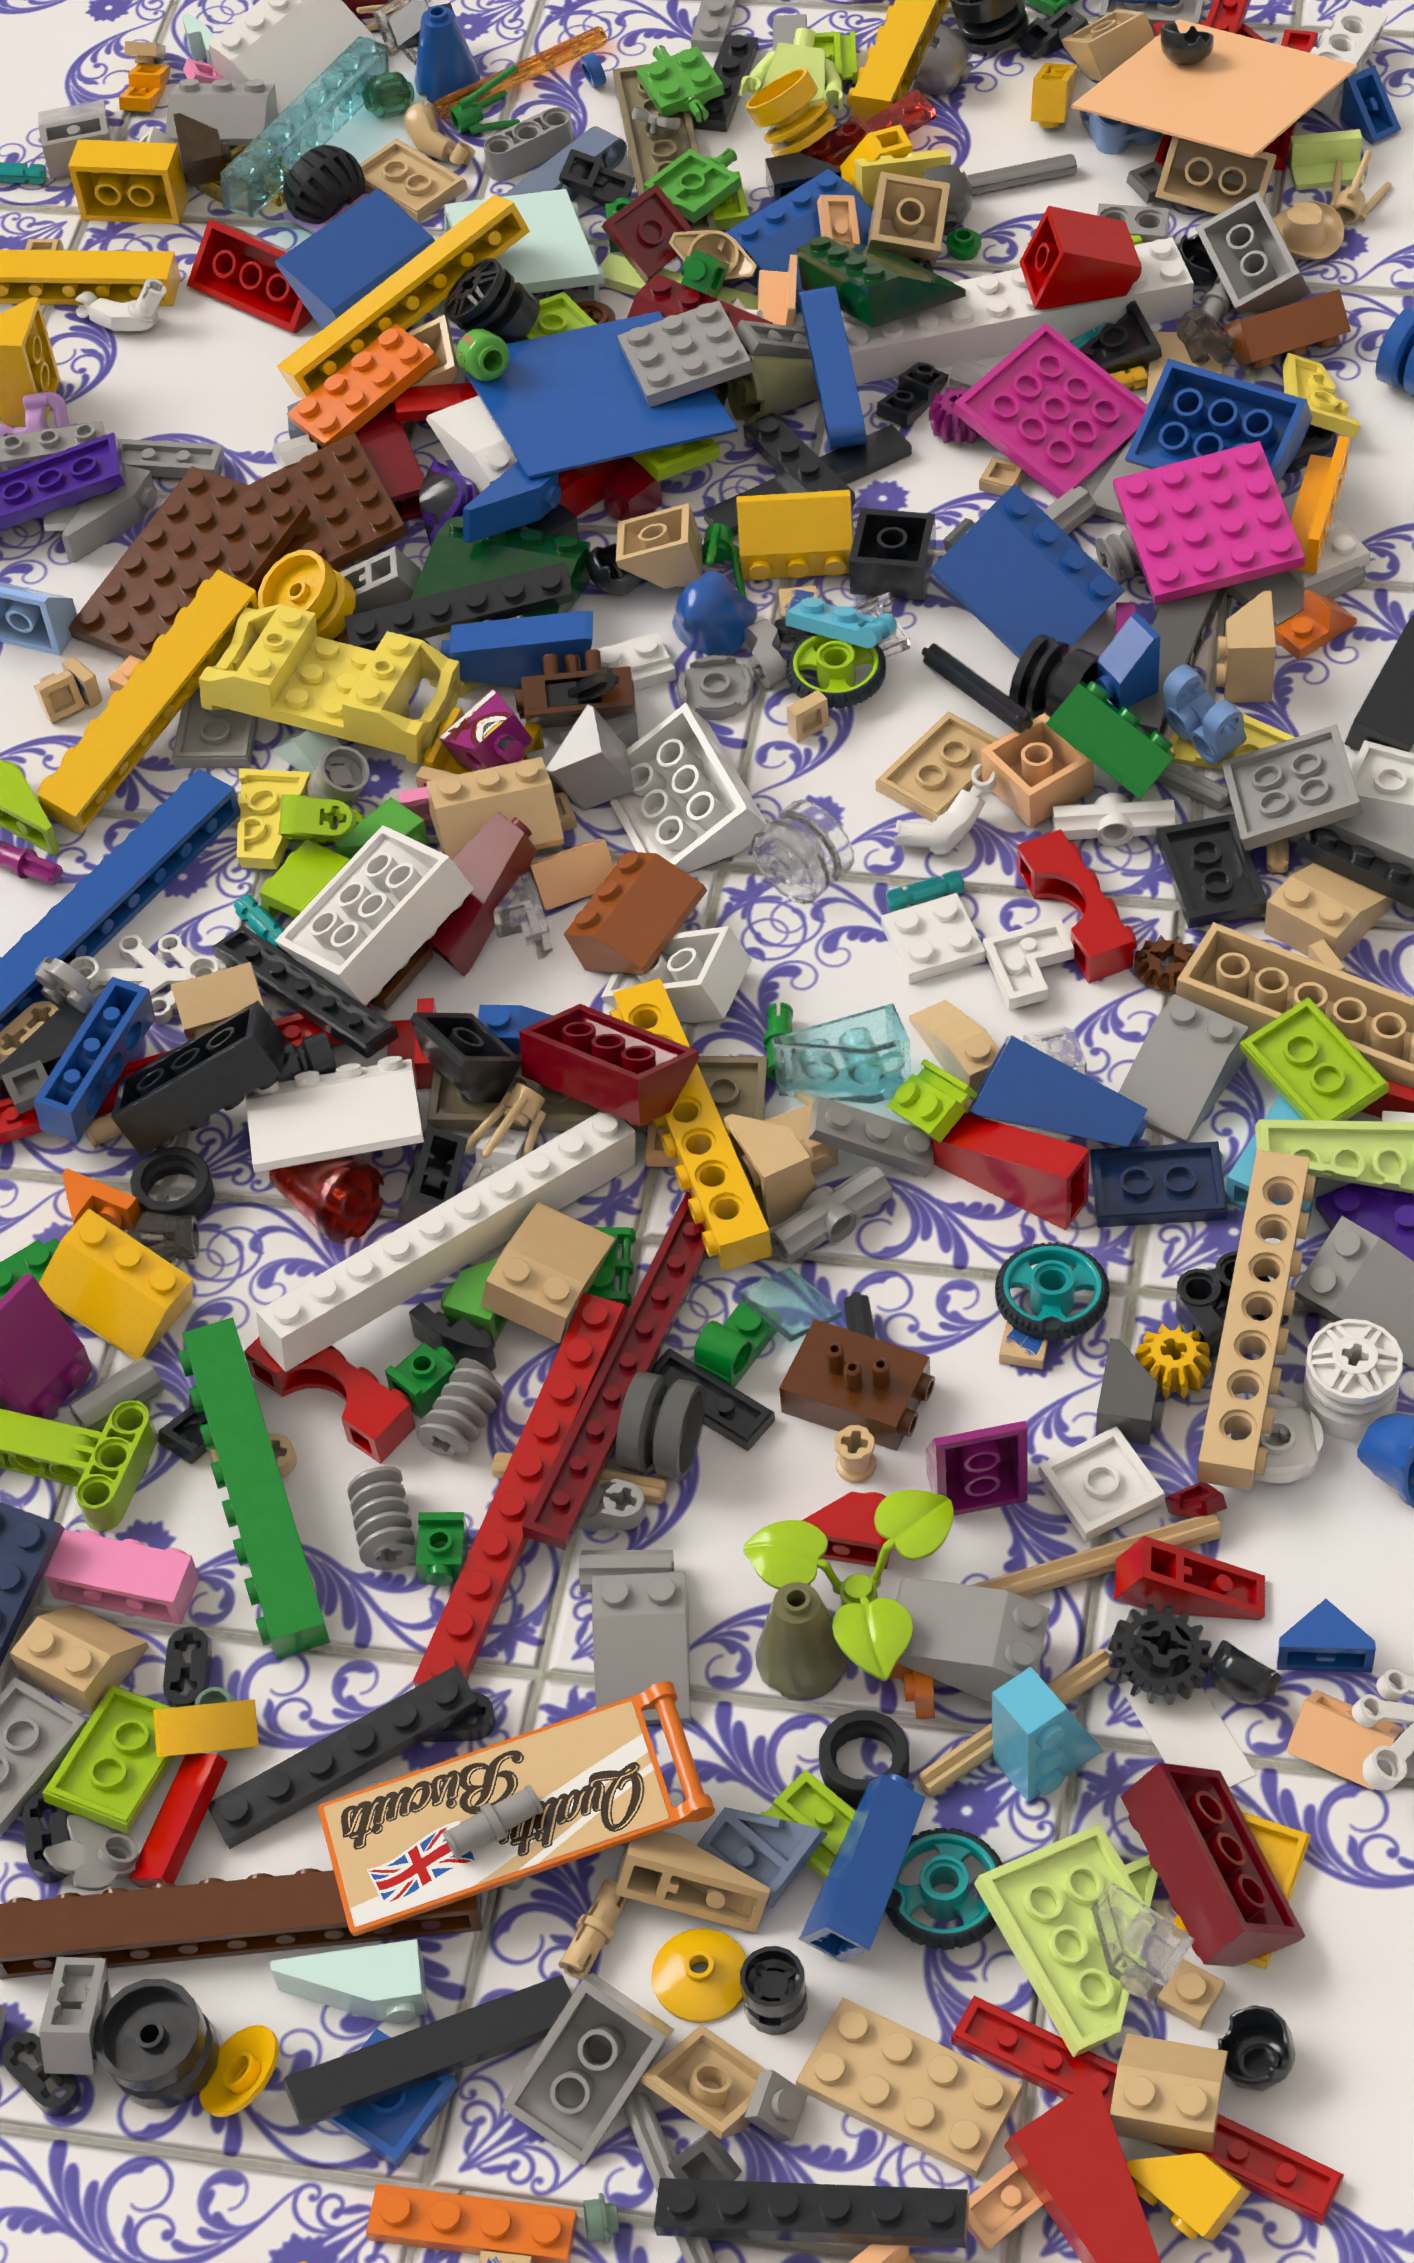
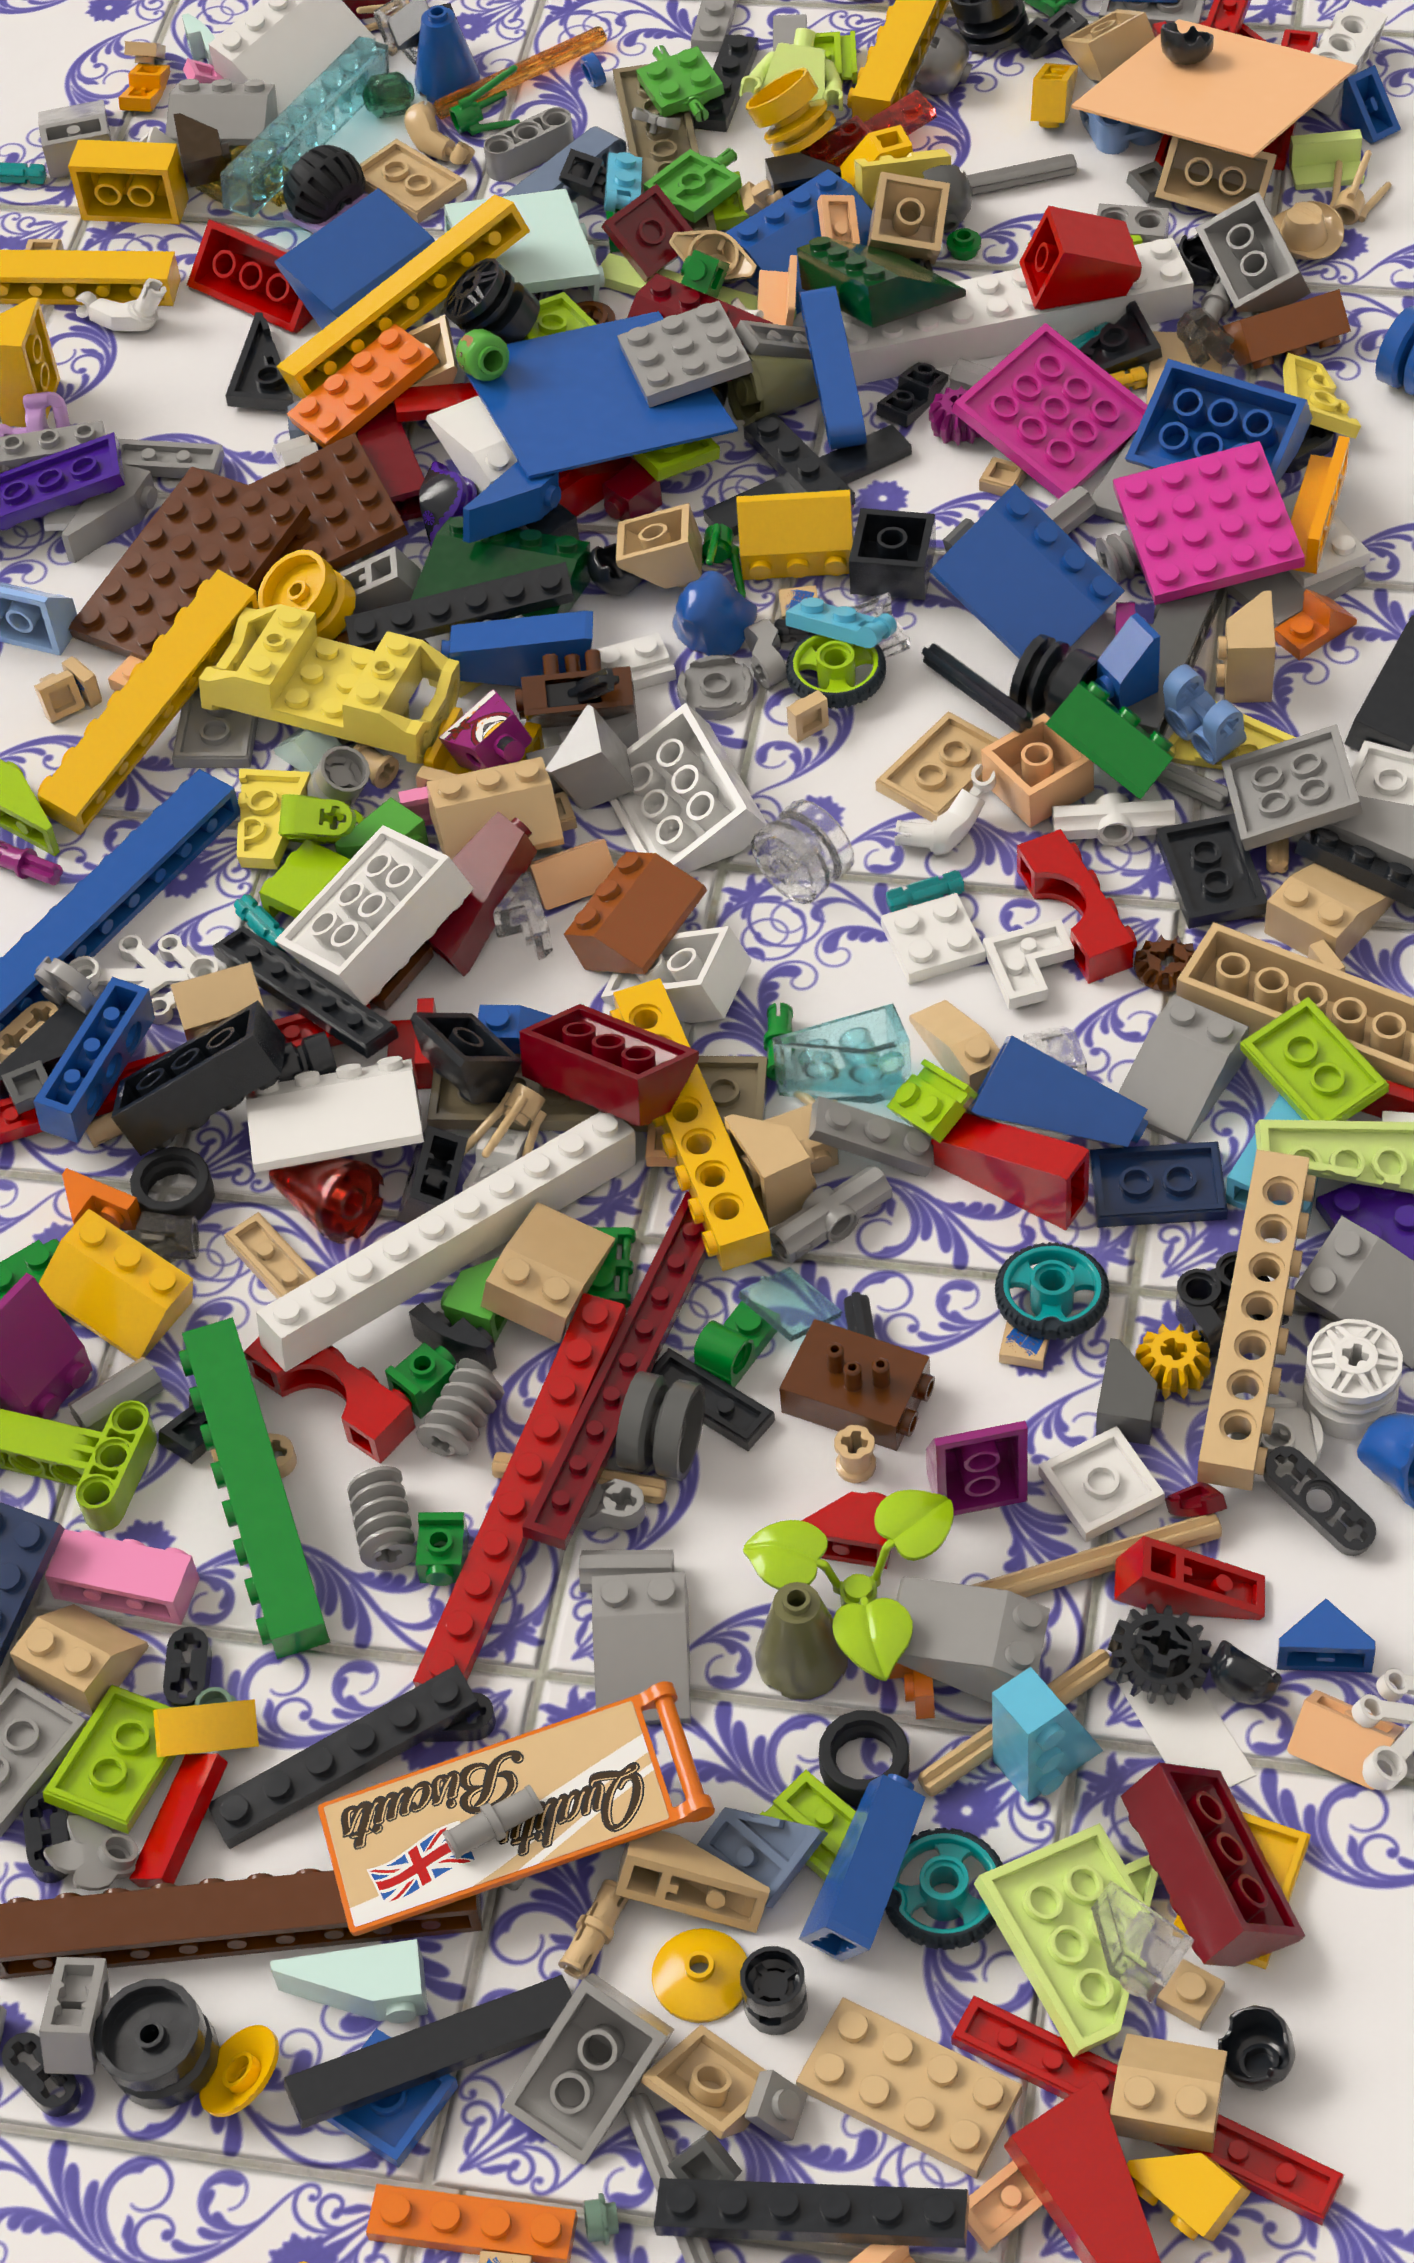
none -> tan tile [224,1212,318,1299]
none -> black wing [225,312,294,411]
none -> tan bush [353,743,399,789]
none -> medium azure plate [604,152,643,212]
none -> tan tile [739,180,783,216]
none -> black beam [1263,1446,1376,1556]

